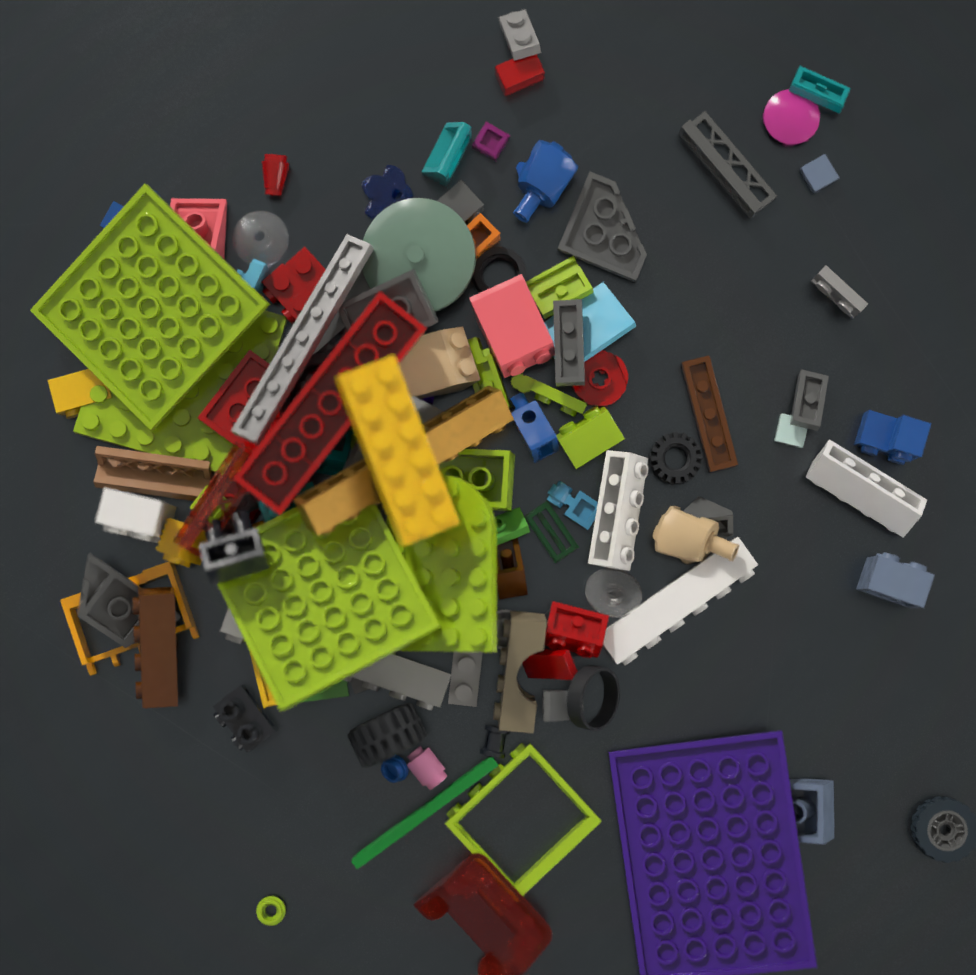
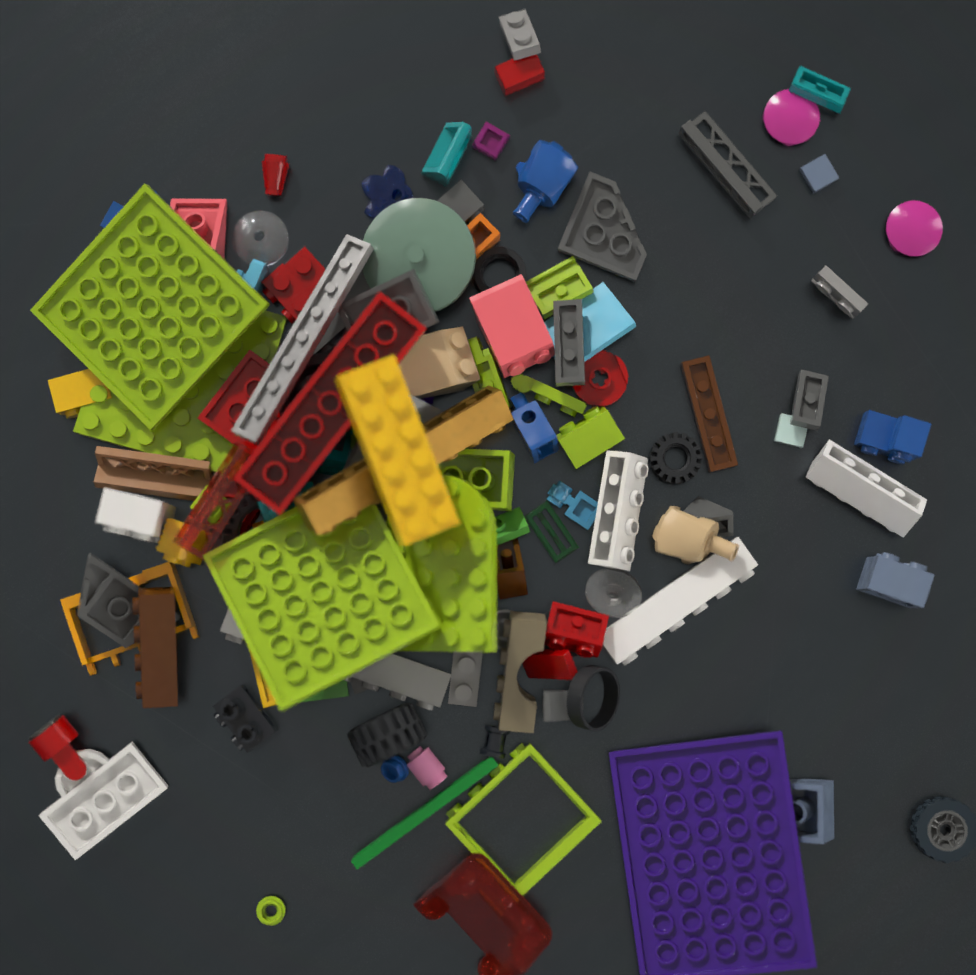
black brick [199,511,270,585] -> none
none -> white plate [28,715,168,860]
none -> dark pink dish [886,201,943,256]

